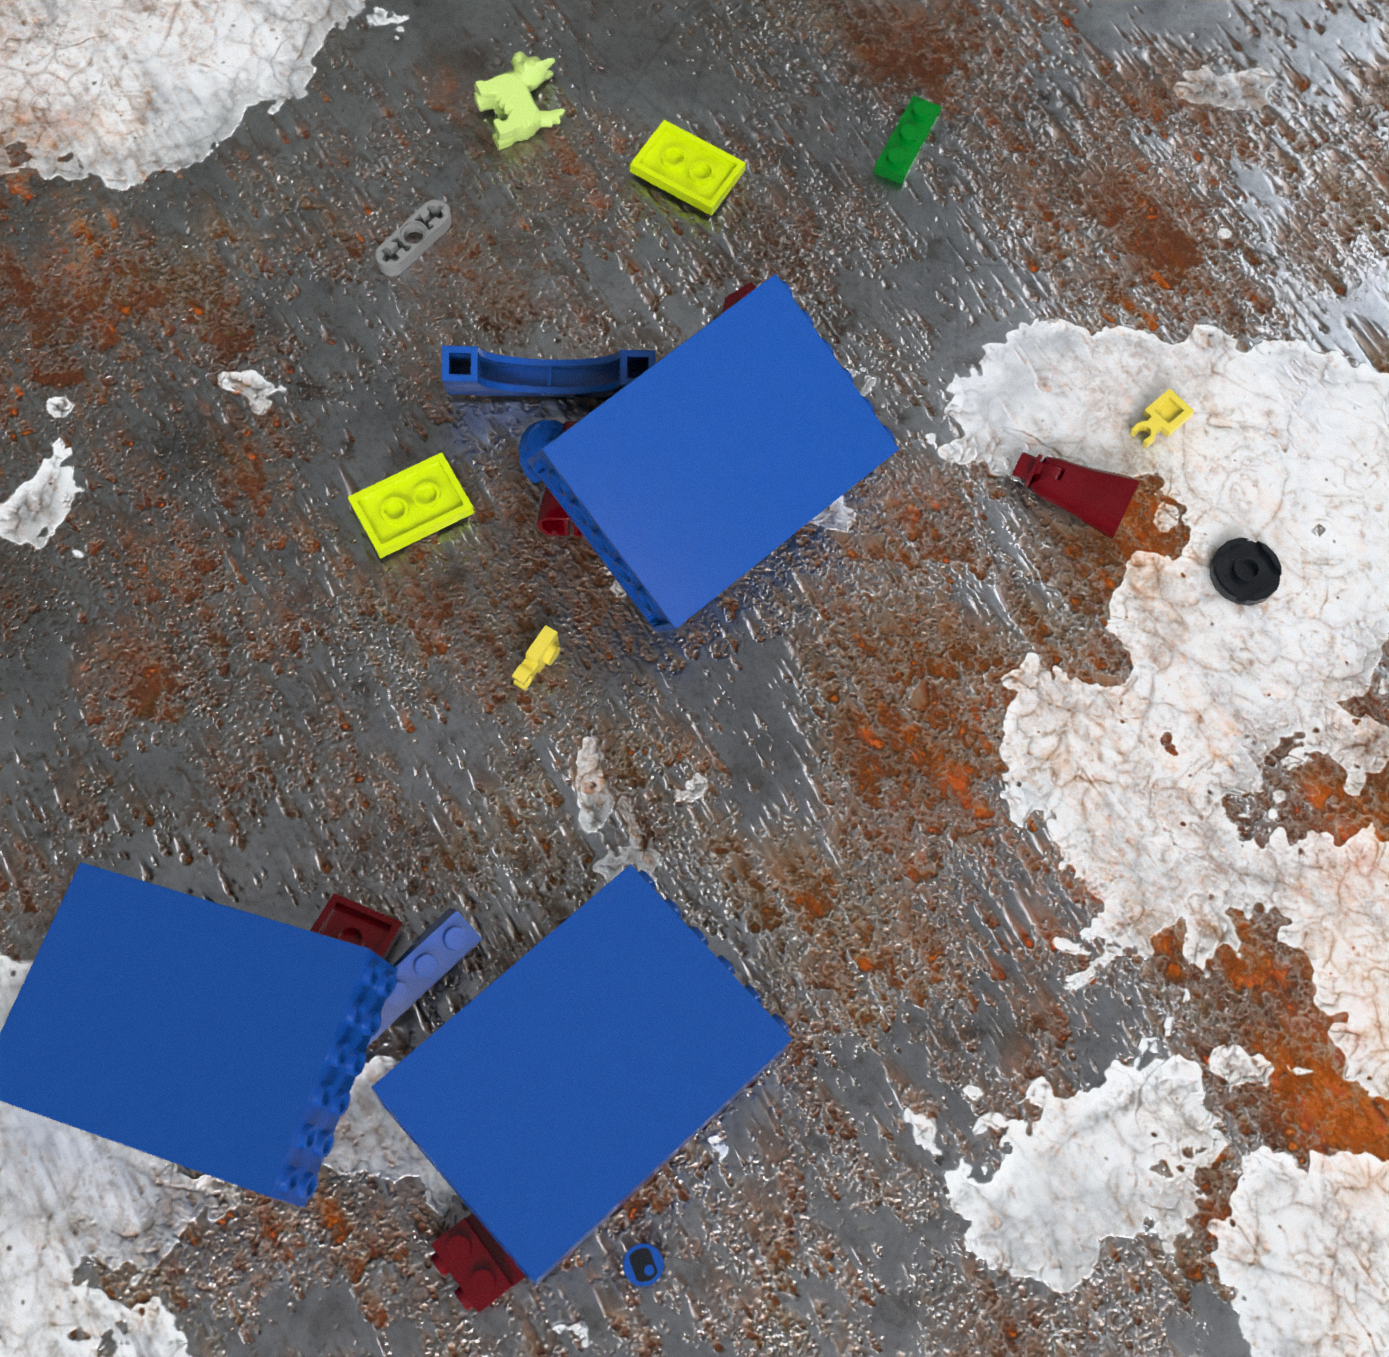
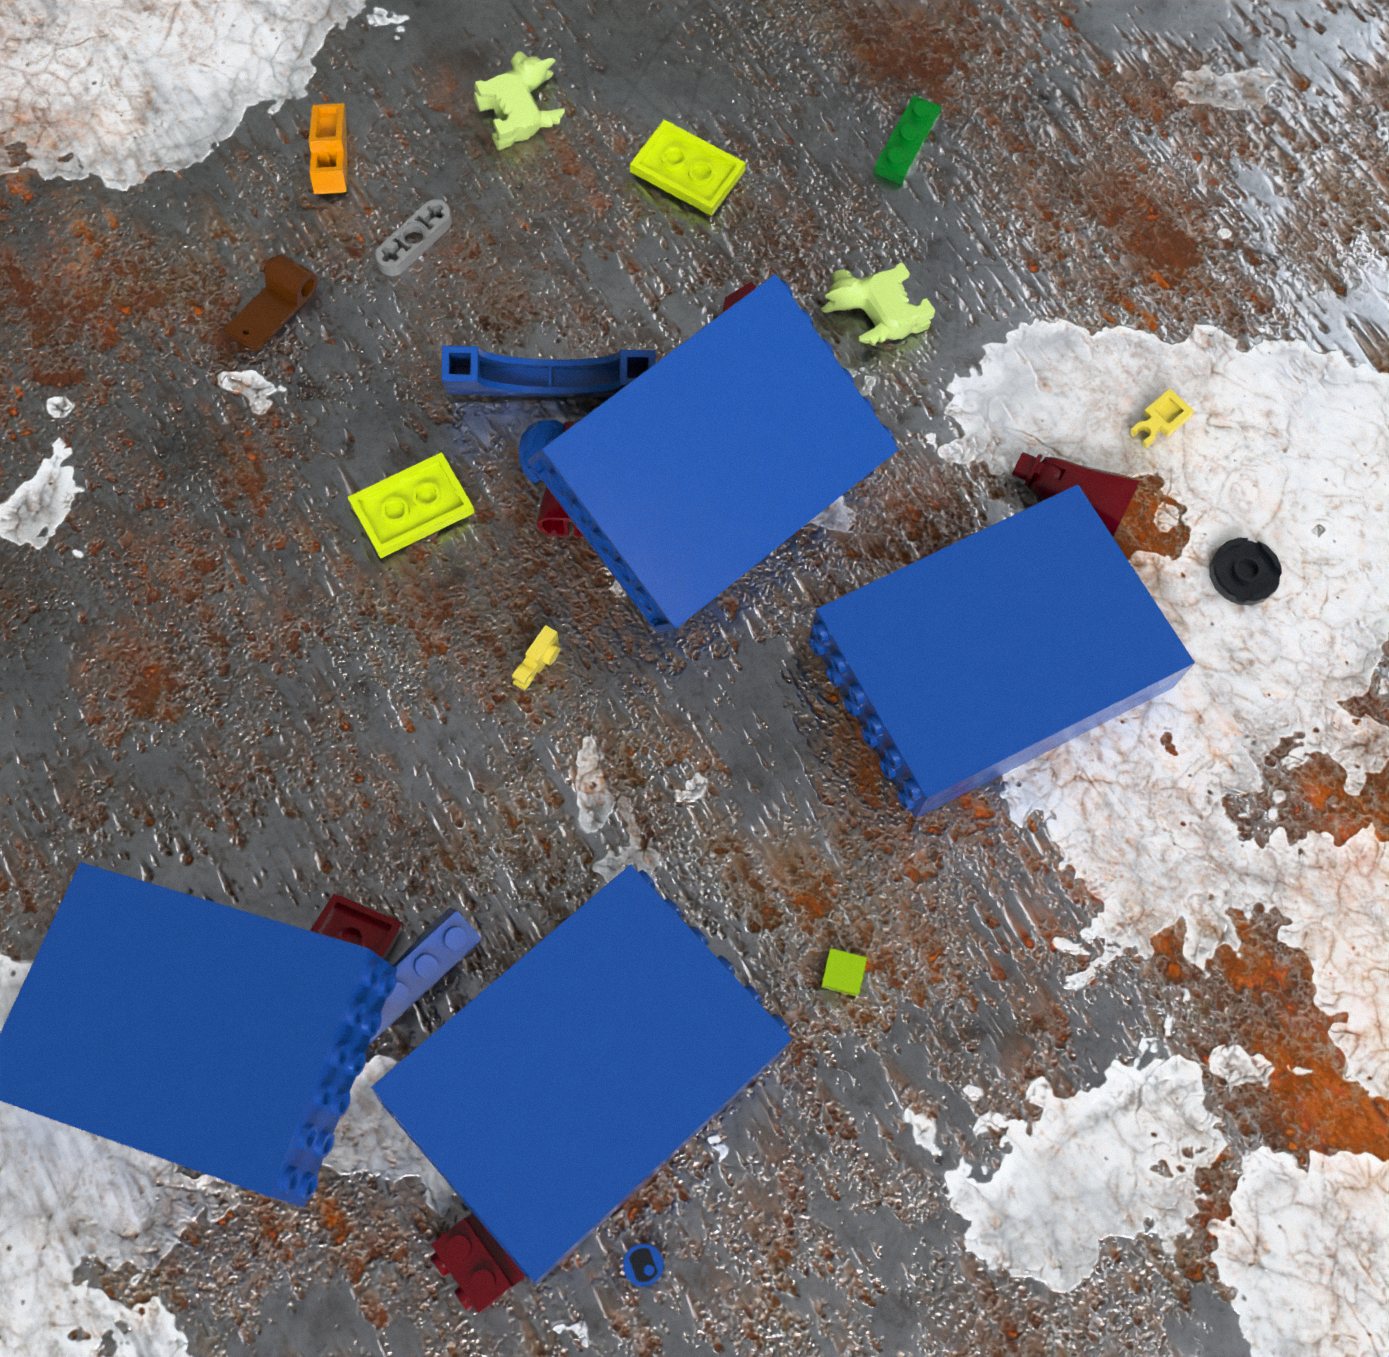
none -> reddish brown door [223,254,318,352]
none -> light orange slope [309,103,347,194]
none -> blue container [808,484,1195,819]
none -> yellowish green animal [821,263,935,346]
none -> lime tile [821,948,867,997]

